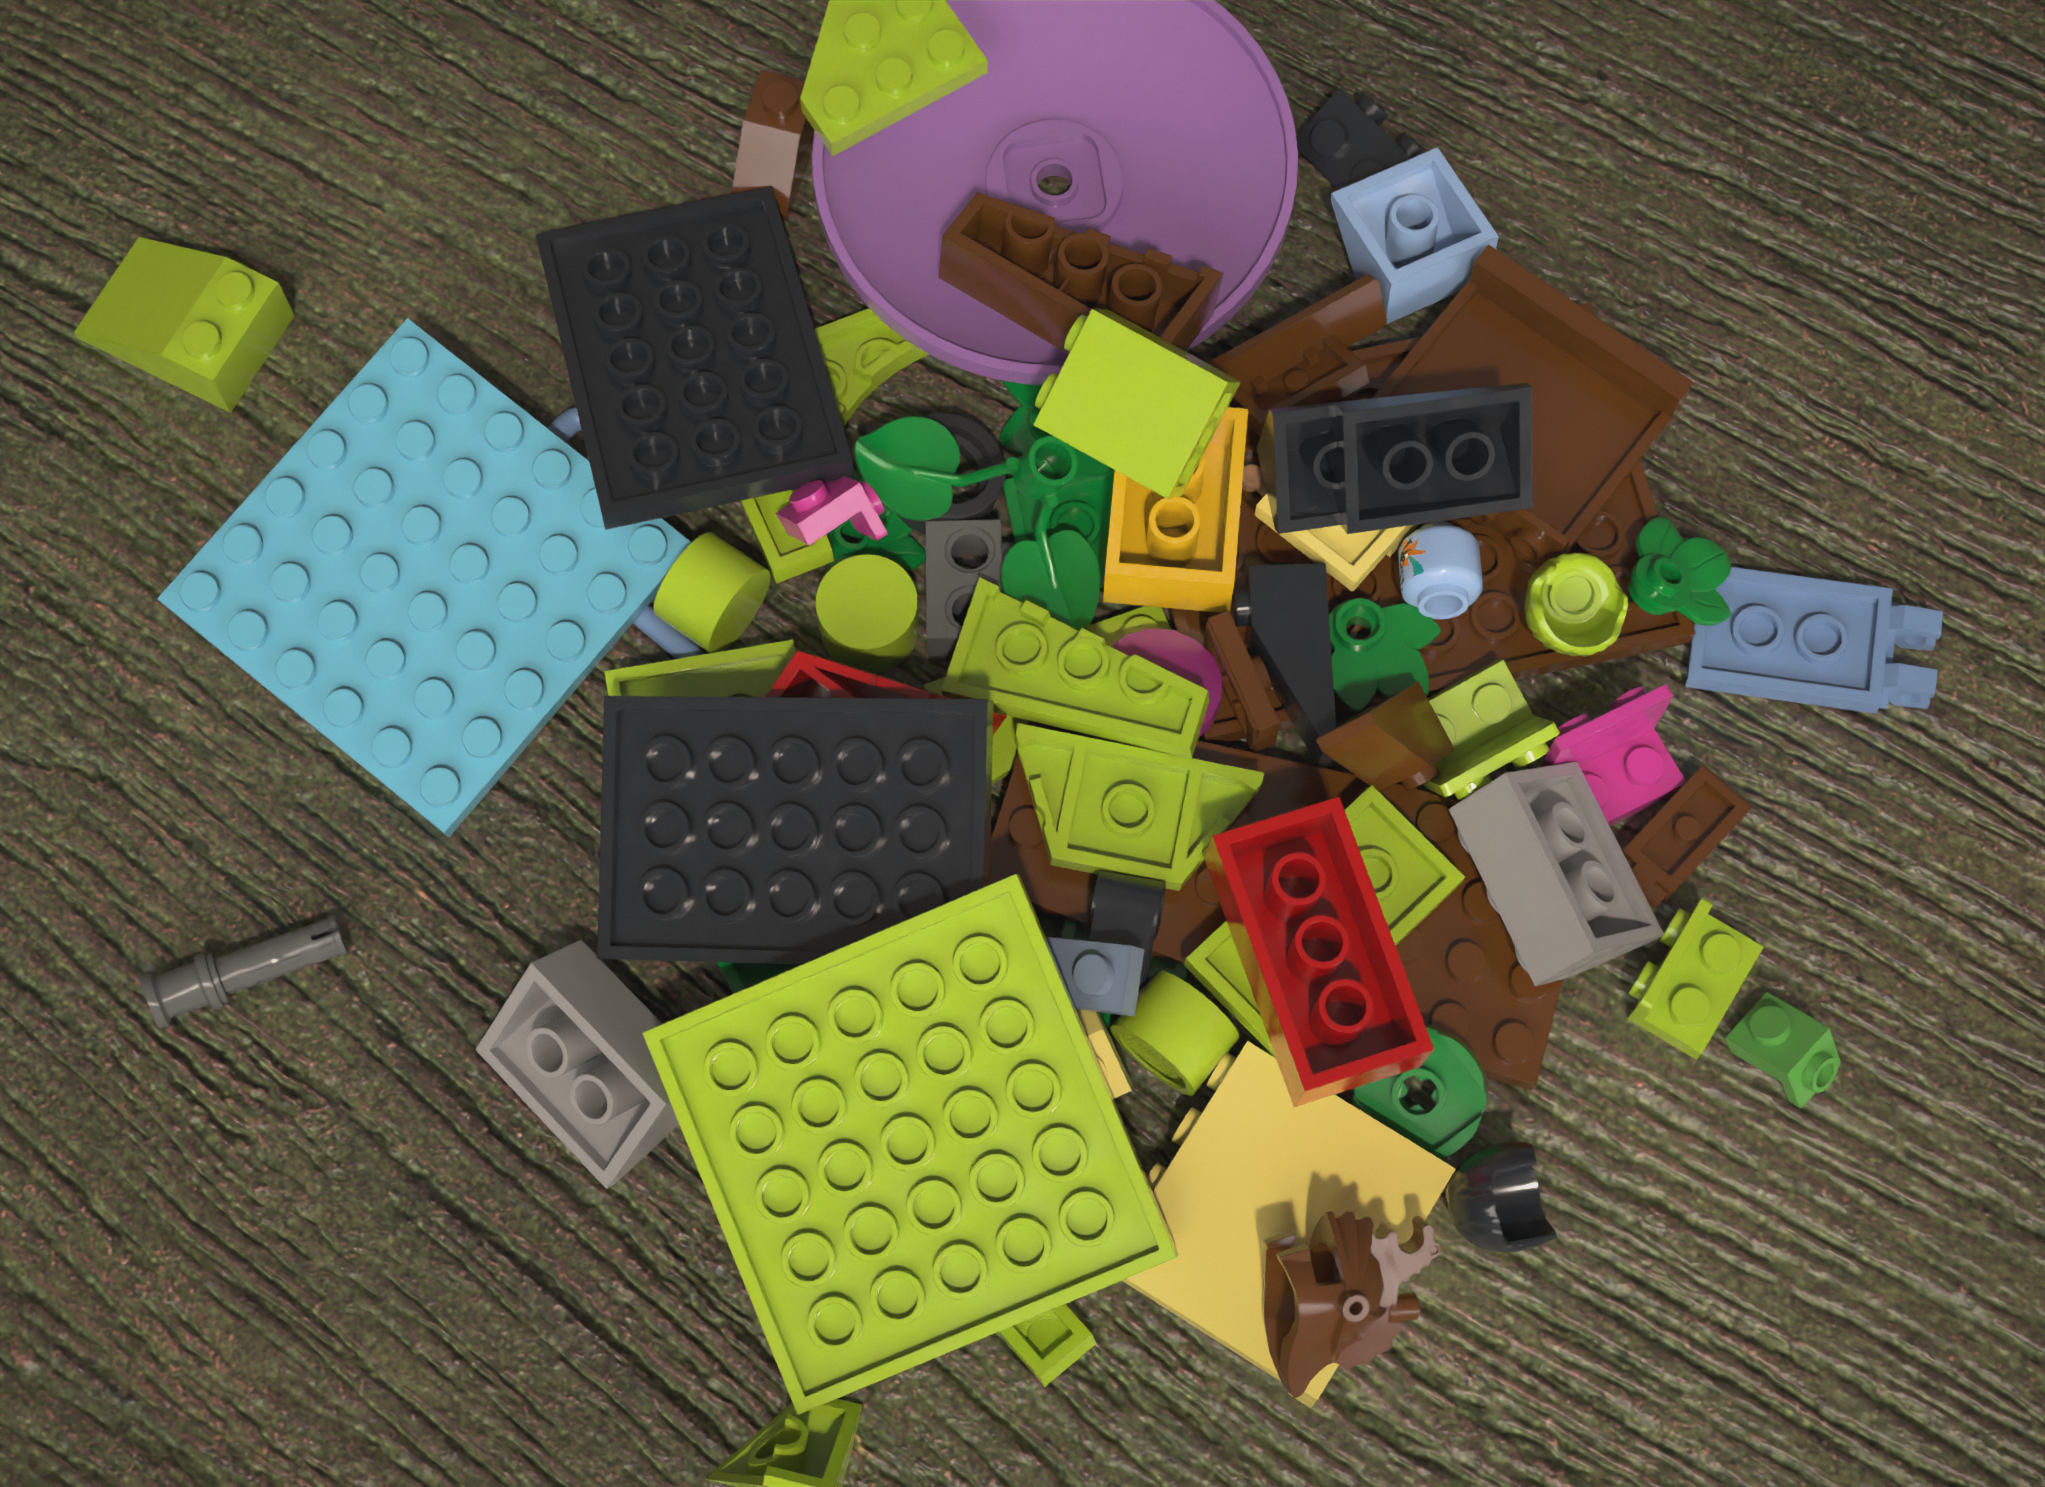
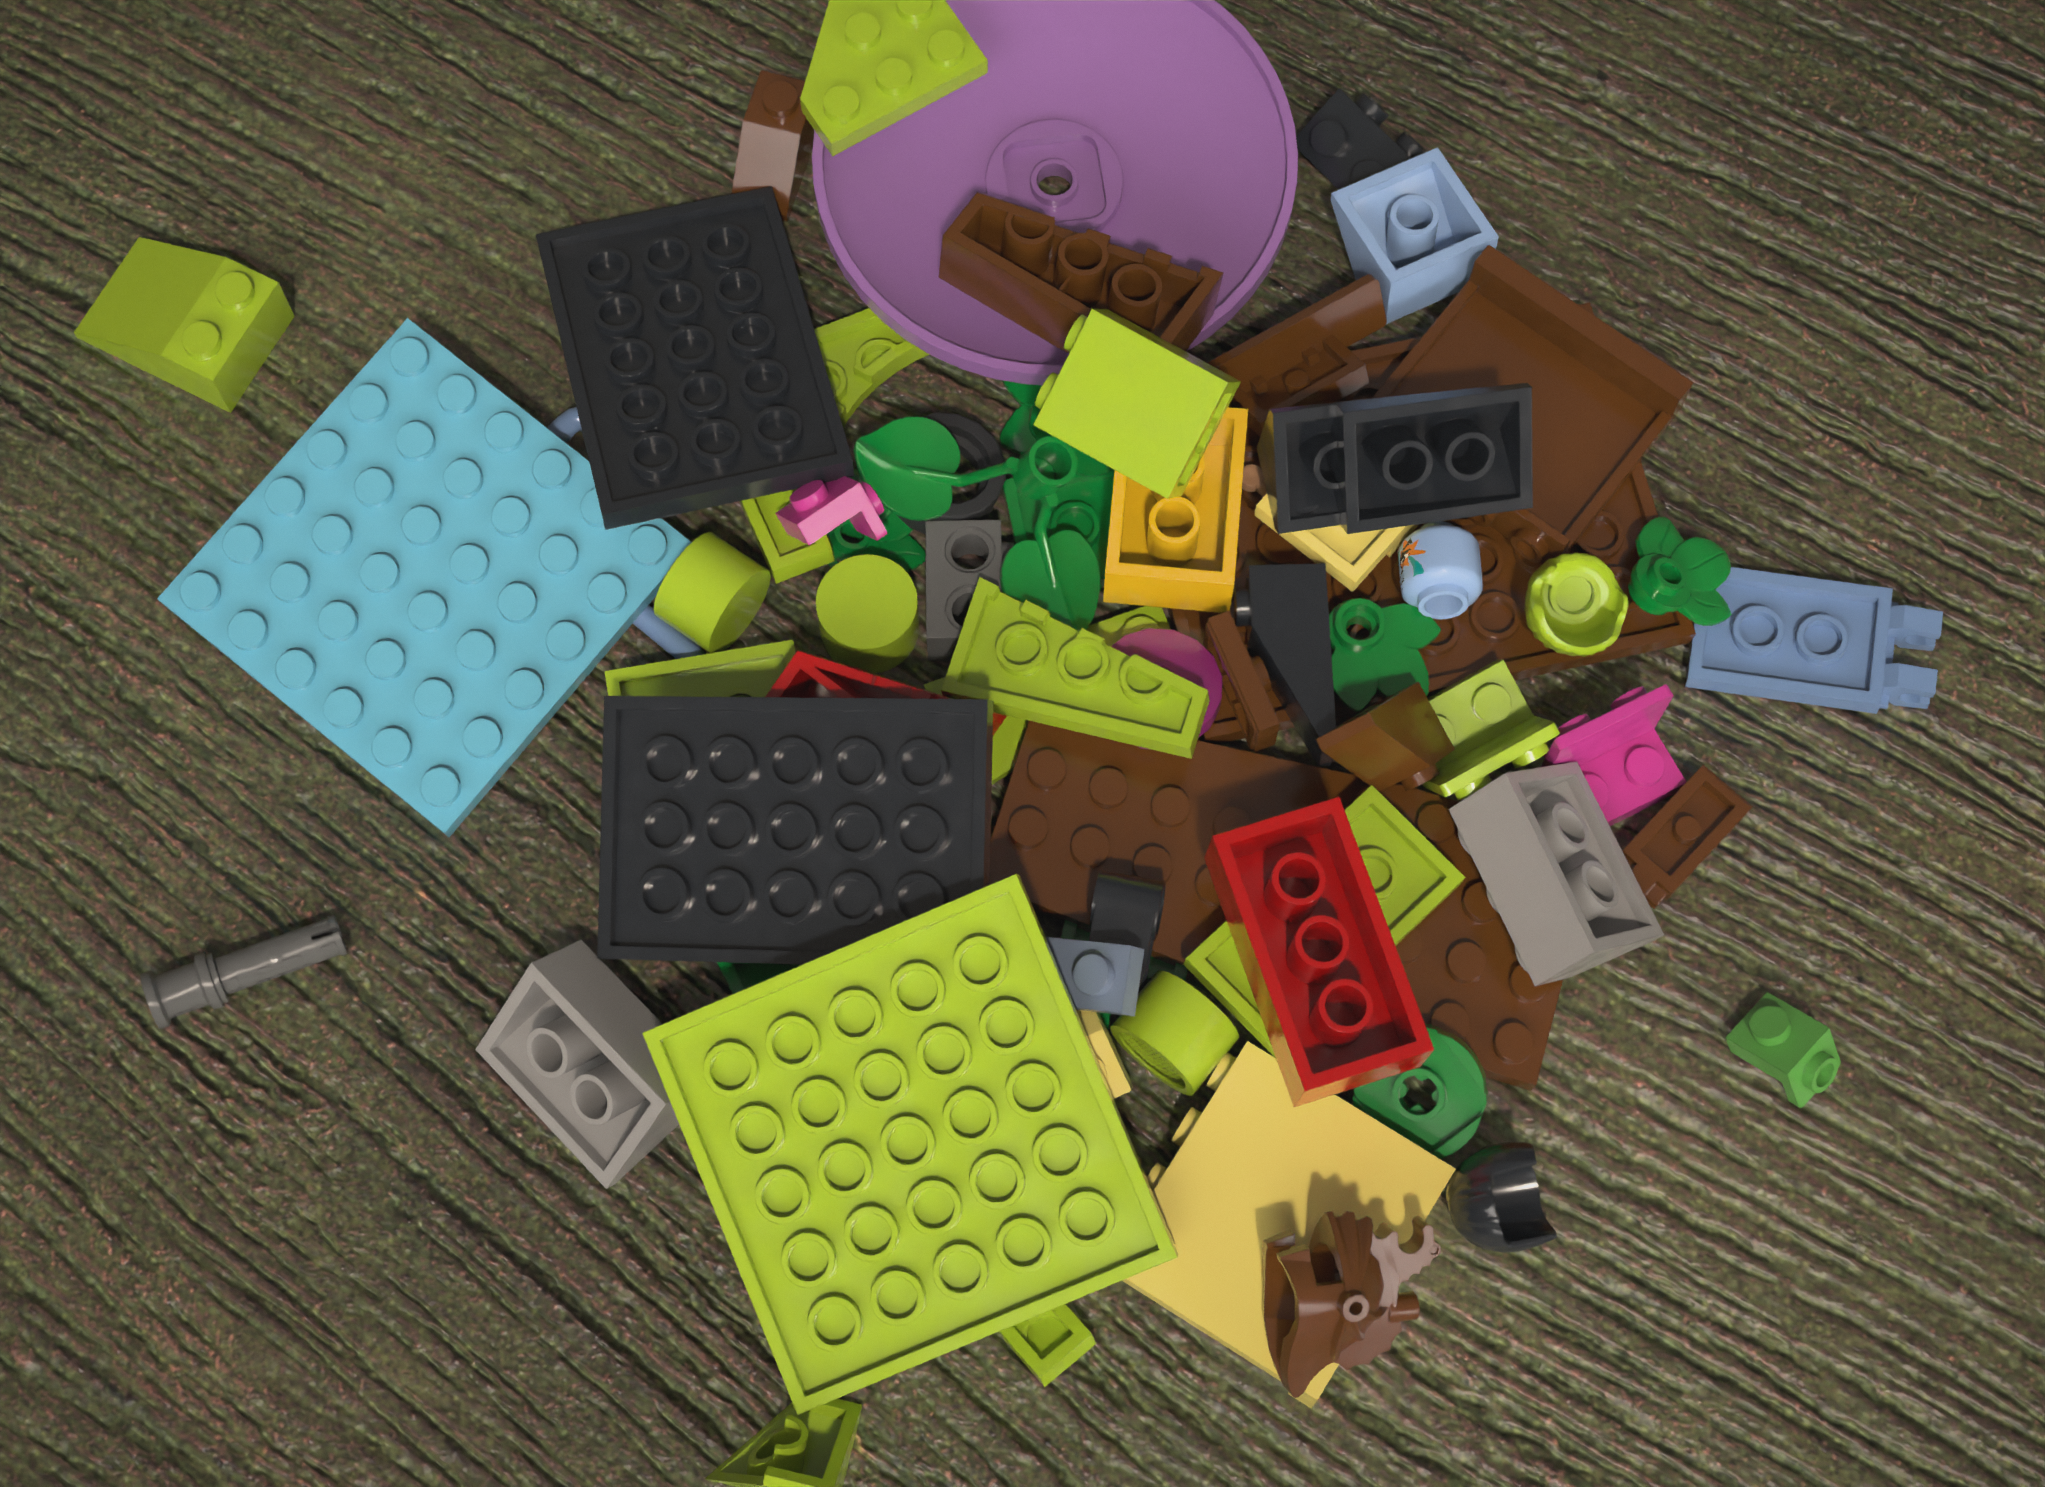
lime wing [1015,723,1264,891] -> none
lime bracket [1628,897,1764,1060] -> none

